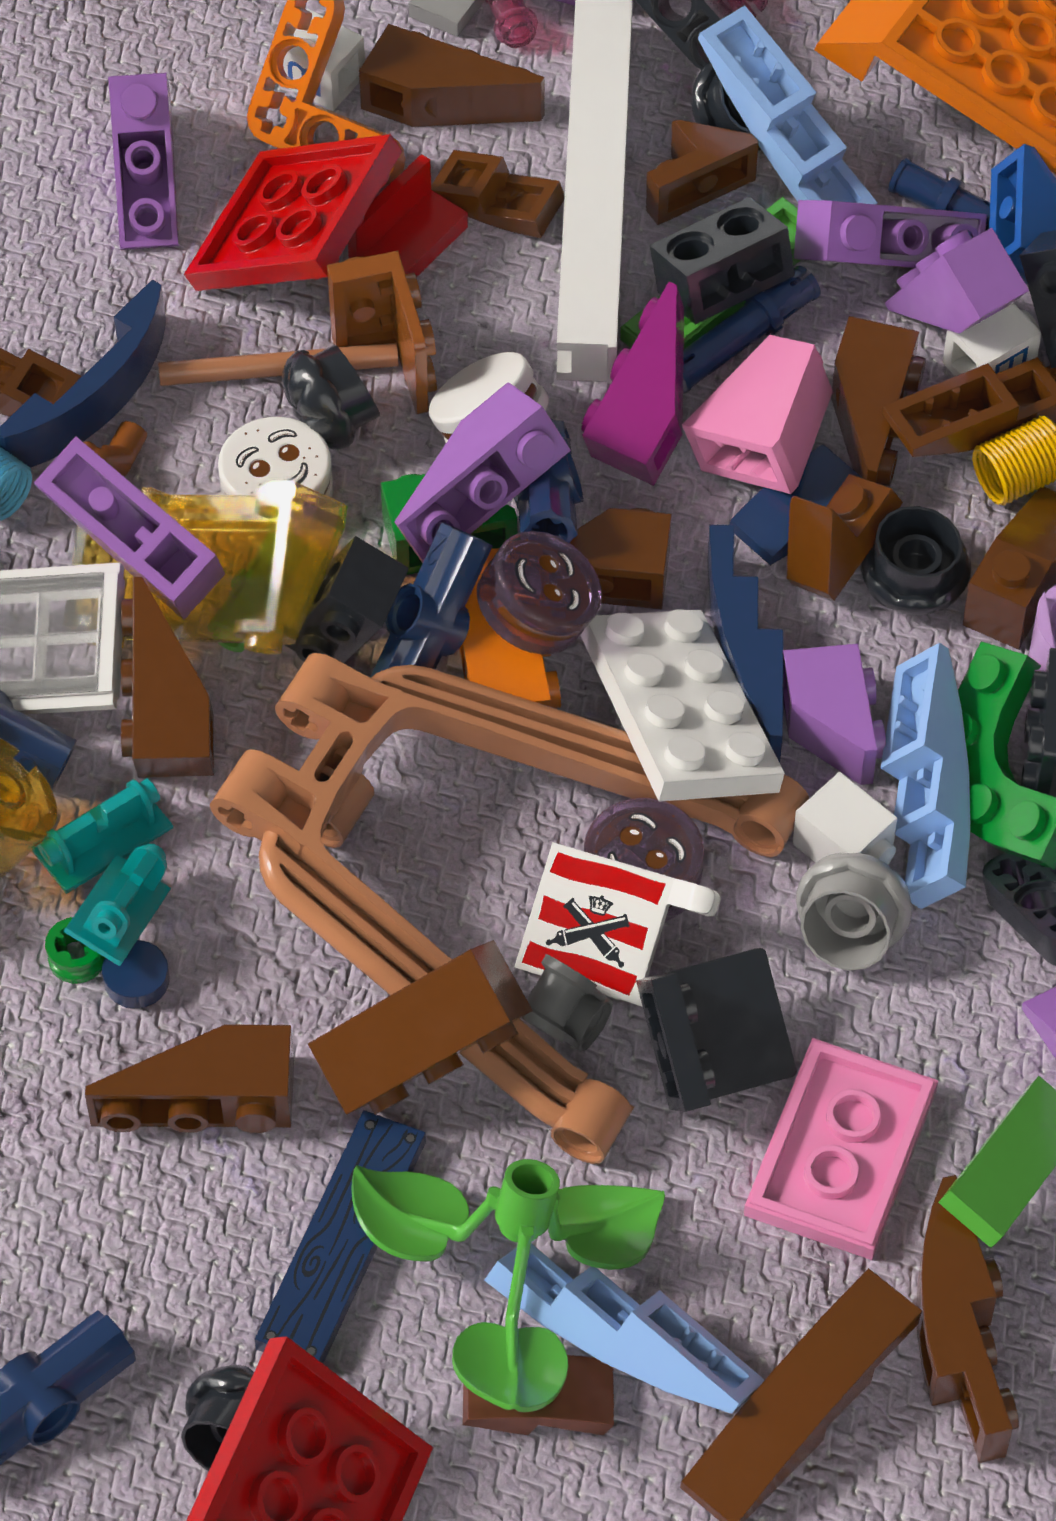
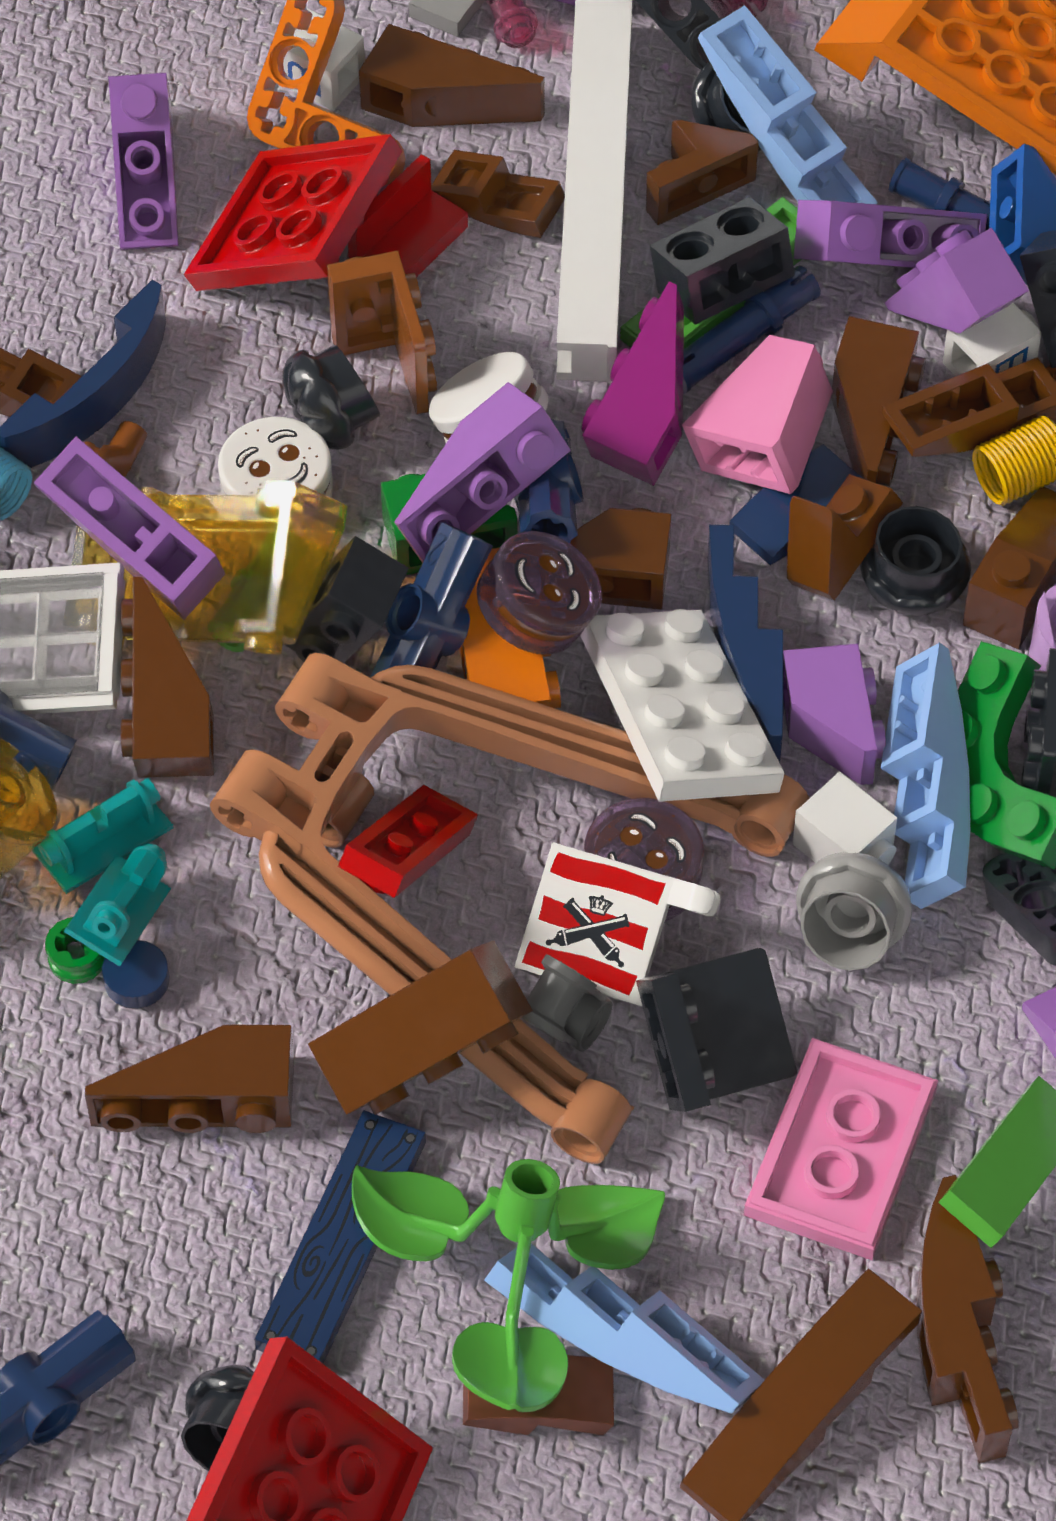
nougat bar [158,343,398,386] -> none
none -> red plate [338,785,479,898]

